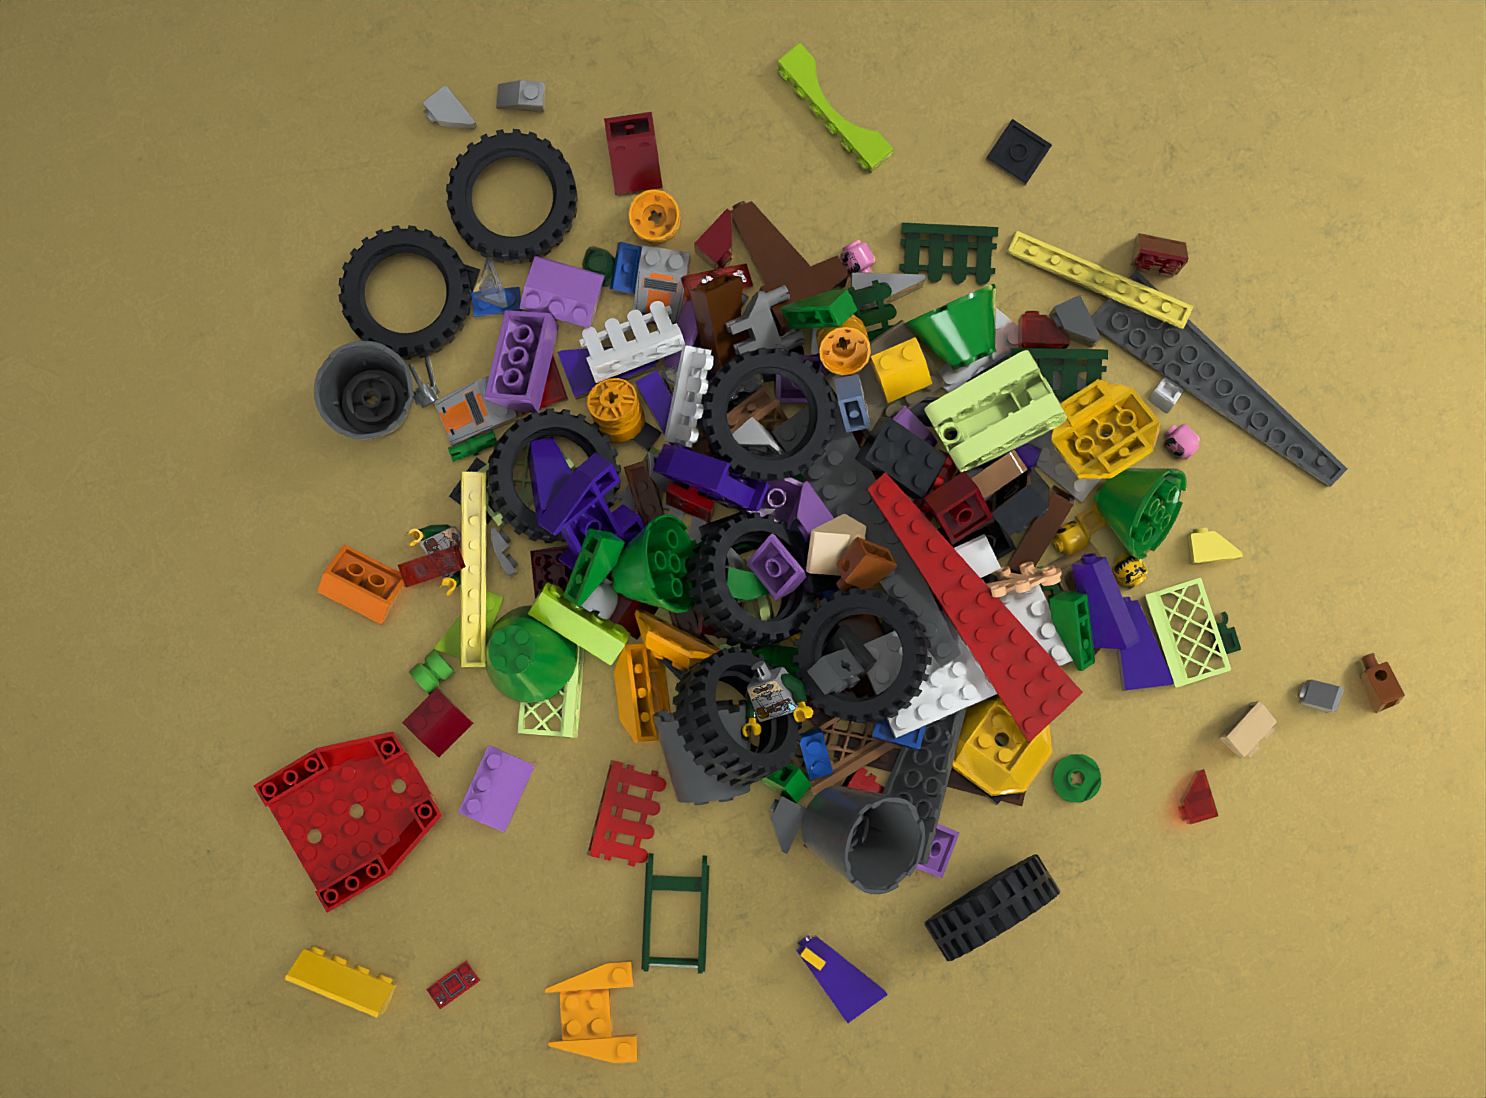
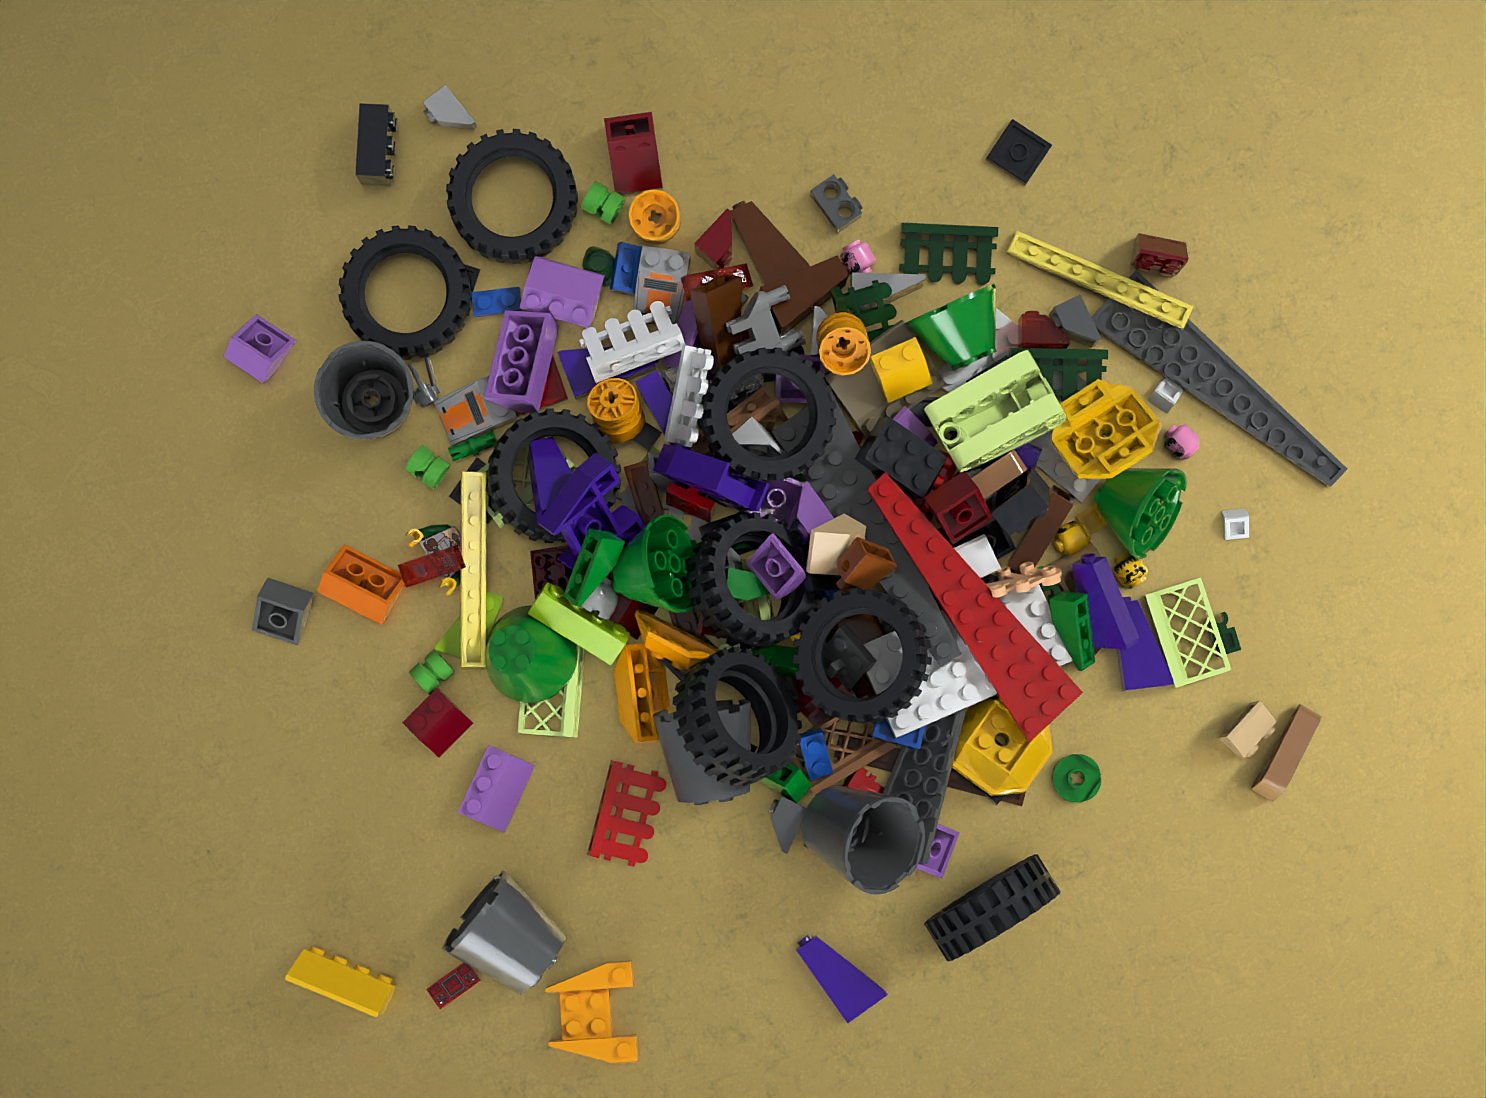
red wedge [253,732,442,913] -> none
clear slope [473,257,508,308] -> none
light grey slope [490,527,518,578] -> none
light grey slope [496,80,546,112] -> none
dark green piece [641,853,710,974] -> none
torso [742,661,813,737] -> none
lime arch [777,42,894,173] -> none
green slope [780,289,858,329] -> none
yellow tile [800,946,826,970] -> none
dark grey brick [807,648,865,695] -> none
sand blue brick [835,374,870,433] -> none
clear red slope [1178,769,1219,824] -> none
light yellow slope [1187,528,1243,565] -> none
light grey slope [1298,679,1344,713] -> none
dark orange torso [1361,653,1405,713] -> none
none -> medium lavender slope [224,314,296,383]
none -> dark grey slope [252,578,313,646]
none -> black brick [355,103,398,186]
none -> bright green wheel [404,445,450,490]
none -> dark grey cone [442,871,566,994]
none -> bright green wheel [581,181,626,225]
none -> dark grey brick [810,174,863,233]
none -> white slope [1222,509,1249,540]
none -> medium nougat beam [1251,704,1322,802]

